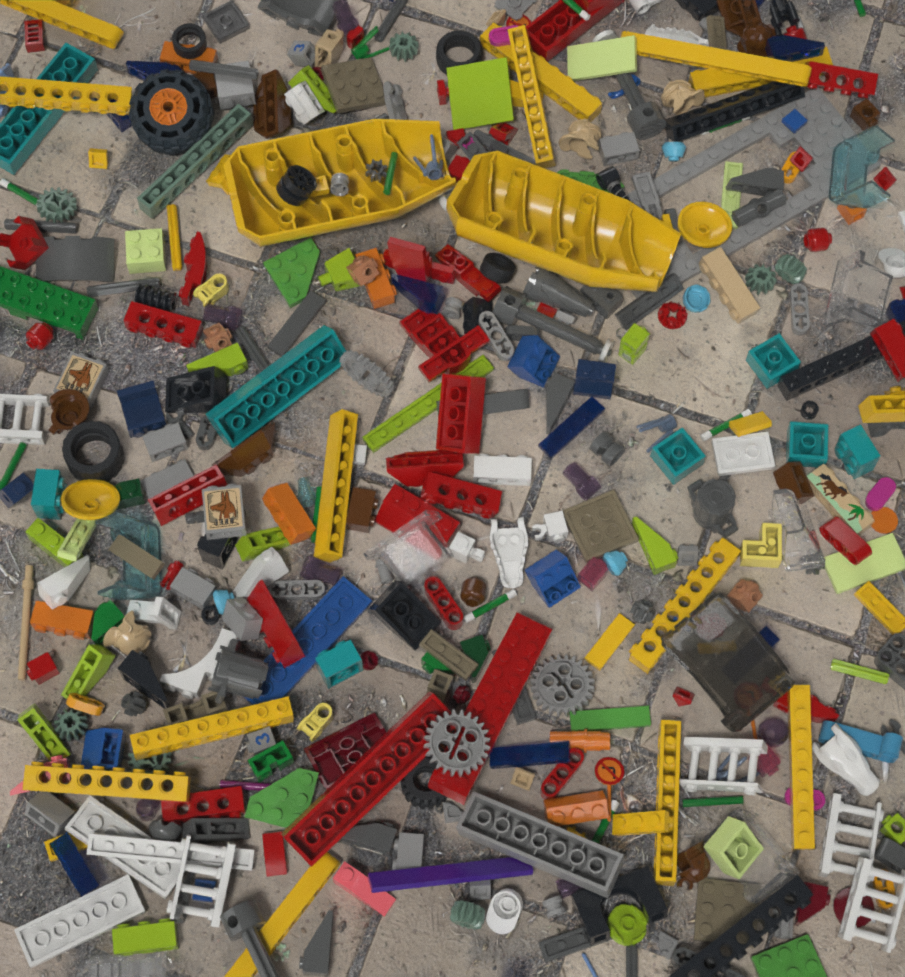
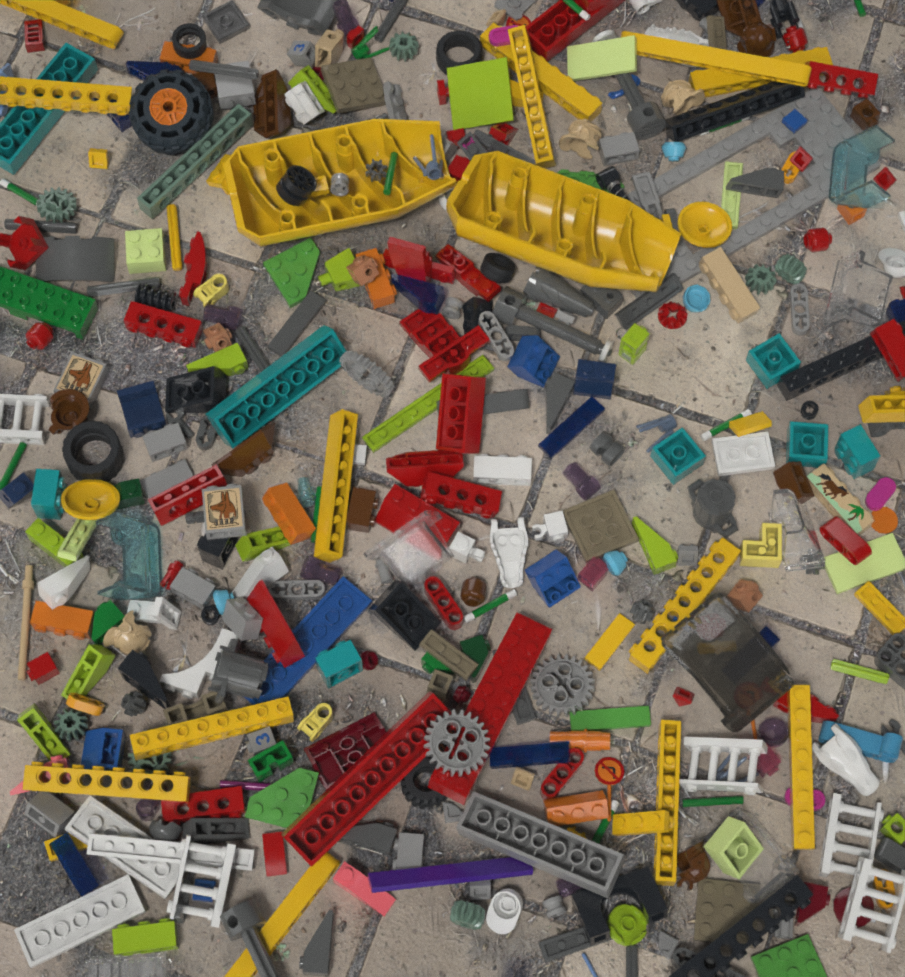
dark tan tile [108,534,165,580] -> none
dark grey piece [731,189,787,227] -> none
clear blue slope [765,35,825,62] -> none

